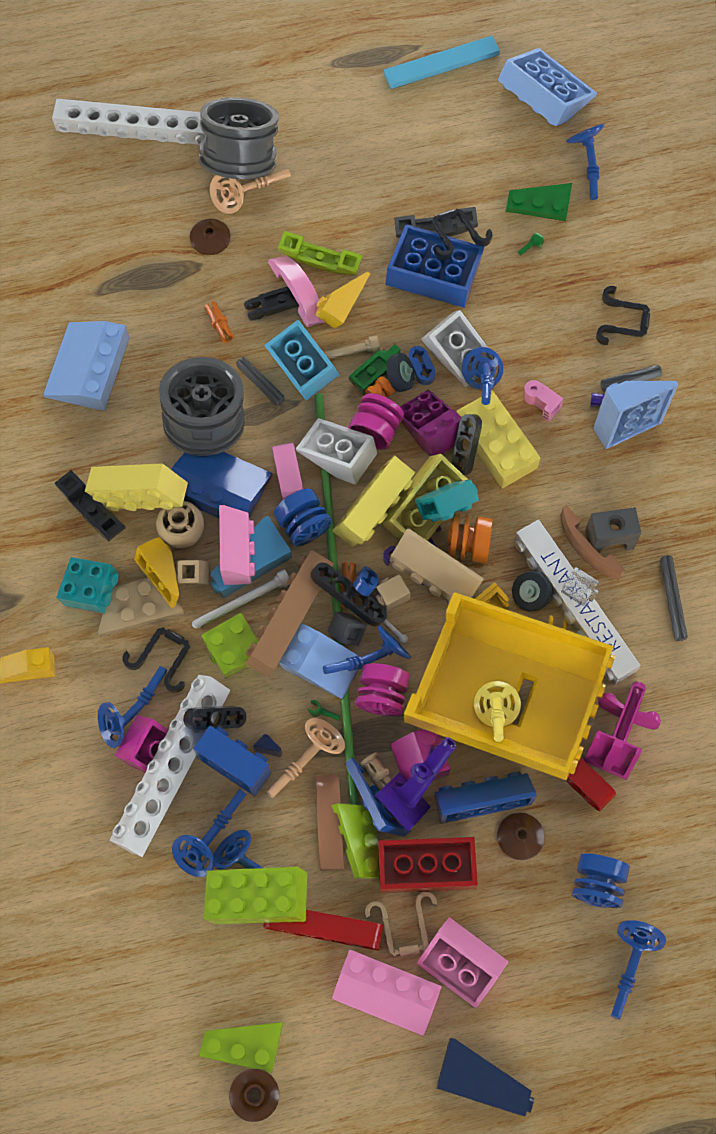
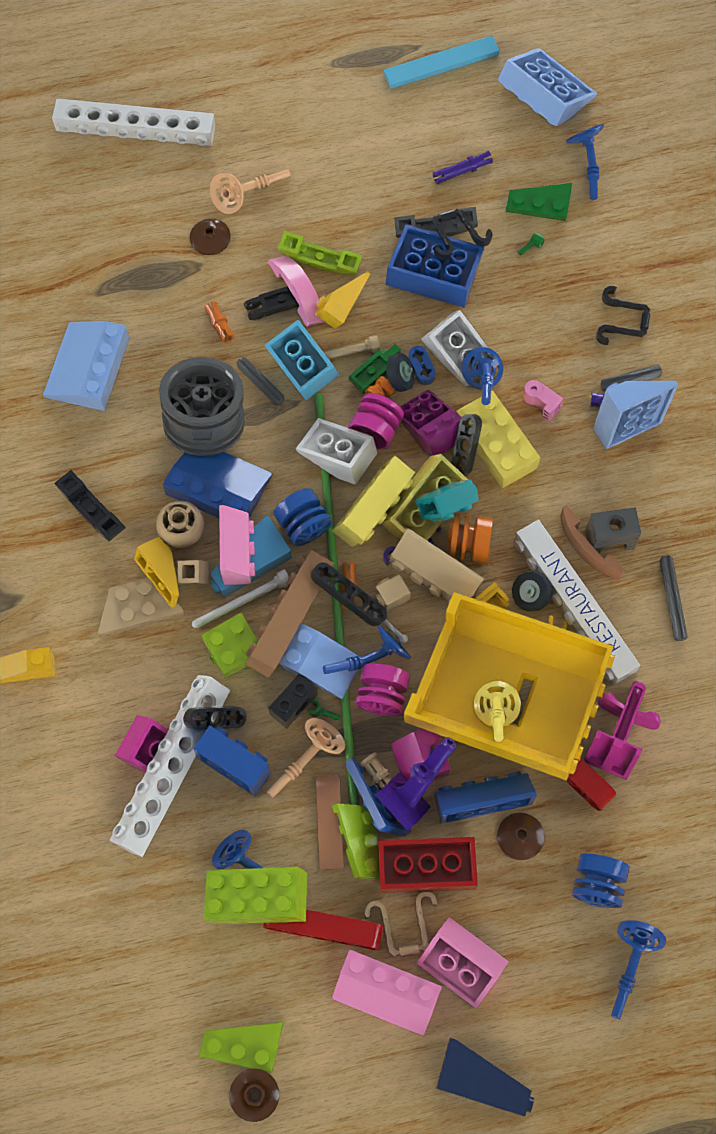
teal brick [56,557,119,614] -> none
light yellow brick [85,463,188,511] -> none
blue dish [98,666,167,748] -> none
black piece [122,627,190,693] -> none
blue dish [172,789,247,877] -> none
dark grey wheel [199,97,279,179] -> none
clear blue slope [253,734,282,757] -> none
bright pink beam [272,443,303,501] -> none
dark grey panel [328,611,367,646] -> none
blue beam [353,566,379,596] -> none
clear brick [561,567,599,606] -> none
none -> black brick [268,674,317,729]
none -> dark purple pin [432,151,493,185]

